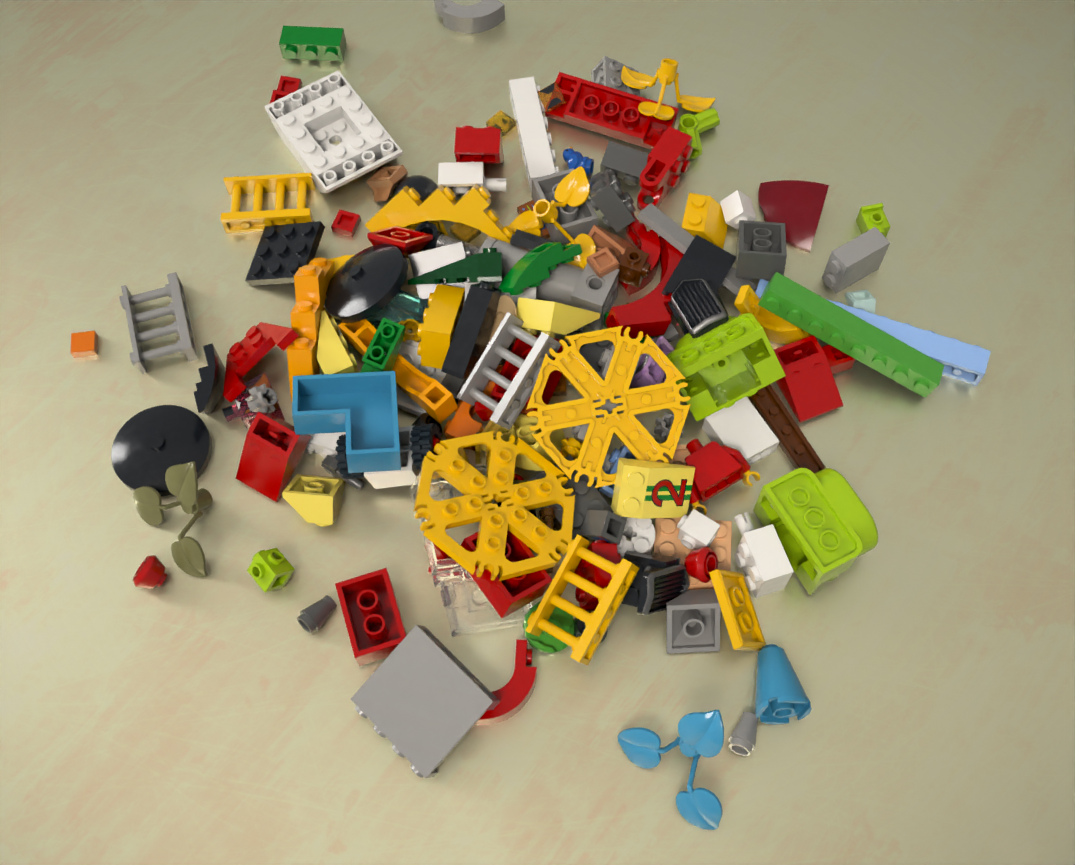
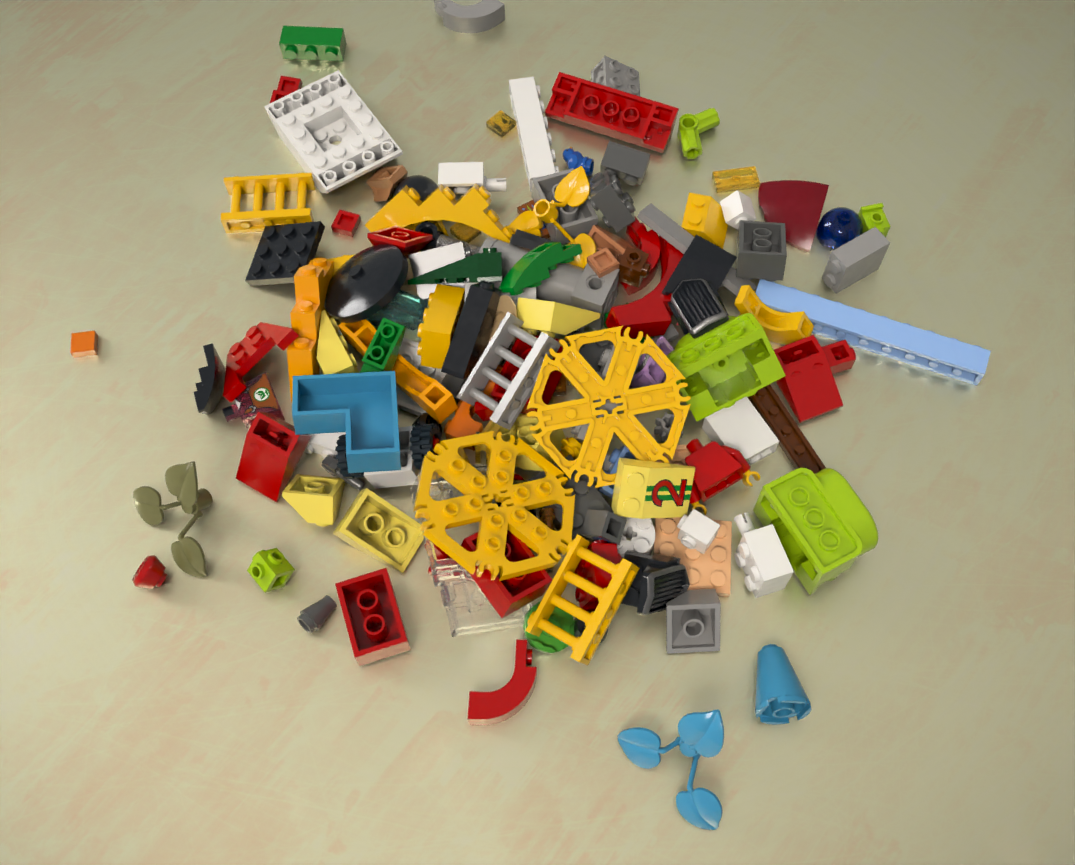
black dish [111,405,212,497] -> none
light grey fence [120,272,198,374] -> none
light grey gear [245,384,278,413] -> none
light grey panel [351,625,501,778] -> none
yellow plate [398,319,421,342] -> none
red slope [454,126,504,163] -> none
clear orange tile [537,82,566,112] -> none
yellow plant [621,58,715,120] -> none
red brick [637,126,693,210] -> none
red cone [684,547,718,583] -> none
yellow tile [709,569,766,651] -> none
light grey cone [728,712,759,756] -> none
bright green brick [758,272,944,398] -> none
light aqua slope [845,289,876,314] -> none
none -> light yellow slope [333,488,425,573]
none -> clear yellow tile [712,166,760,194]
none -> clear blue cylinder [816,207,863,251]

